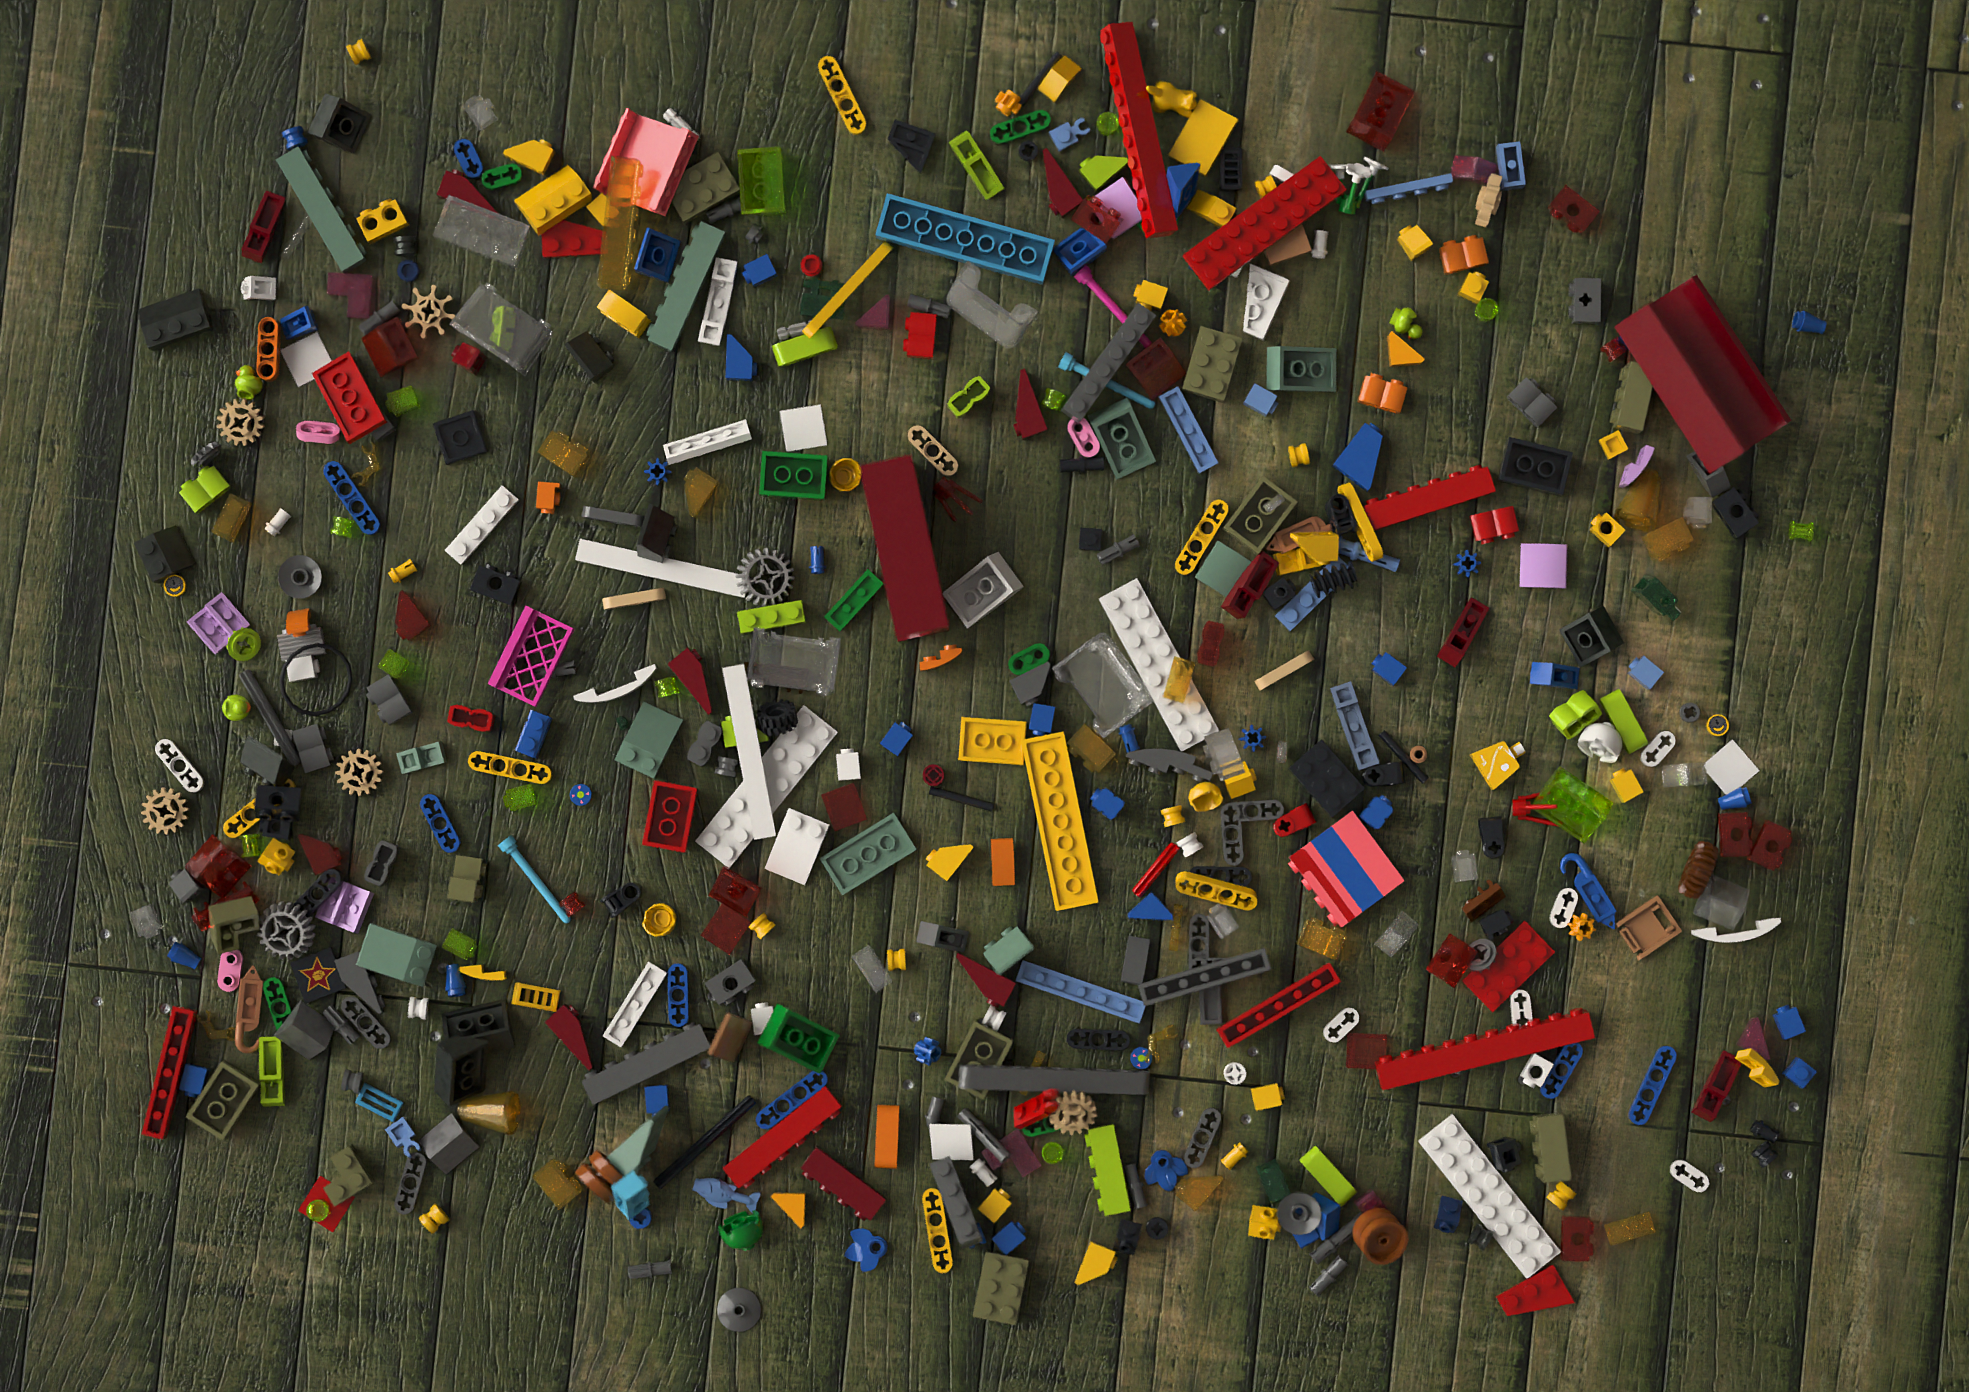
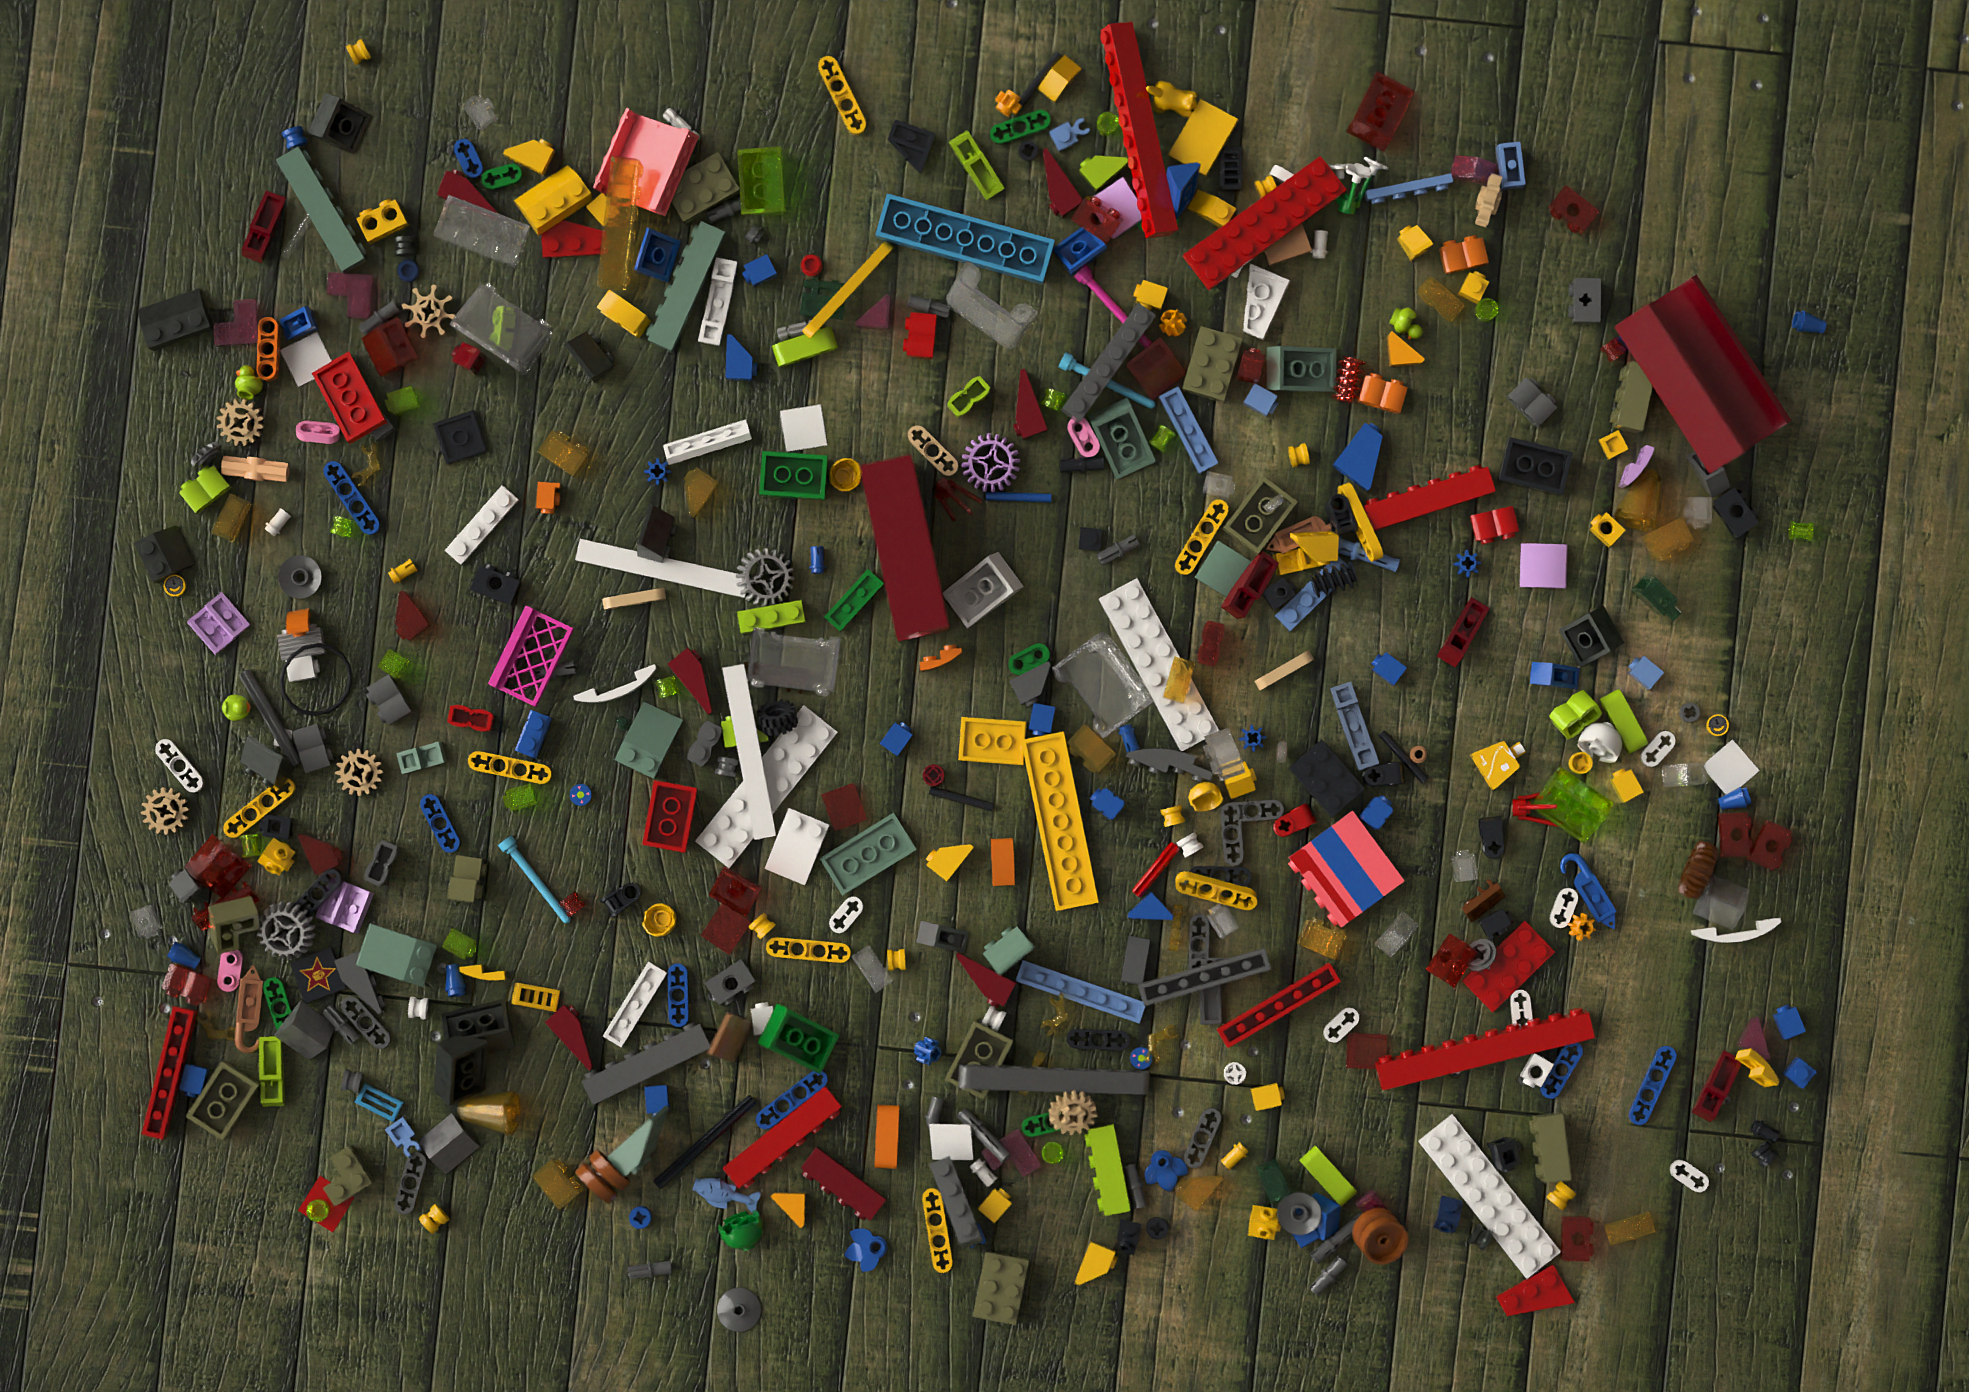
lime gear [226,627,261,661] -> none
white bracket [241,276,276,300] -> none
black brick [254,785,302,822] -> none
dark grey beam [582,506,645,527] -> none
medium azure brick [612,1171,650,1220] -> none
white brick [836,749,861,781] -> none
blue brick [992,1220,1026,1255] -> none
red hinge [1014,1089,1059,1129] -> none
medium nougat container [1615,895,1682,961] -> none
none -> clear red brick [161,963,214,1006]
none -> clear pink plate [213,299,258,346]
none -> light nougat piece [221,456,289,482]
none -> yellow beam [766,937,851,963]
none -> white beam [829,897,863,933]
none -> lavender gear [961,434,1020,492]
none -> blue bar [986,492,1051,502]
none -> clear yellow arm [1040,991,1068,1036]
none -> clear neon green bush [1148,424,1176,453]
none -> clear brick [1202,471,1236,499]
none -> clear red brick [1236,348,1266,384]
none -> clear red piece [1331,356,1366,404]
none -> clear yellow slope [1416,276,1465,322]
none -> yellow wheel [1568,752,1593,774]

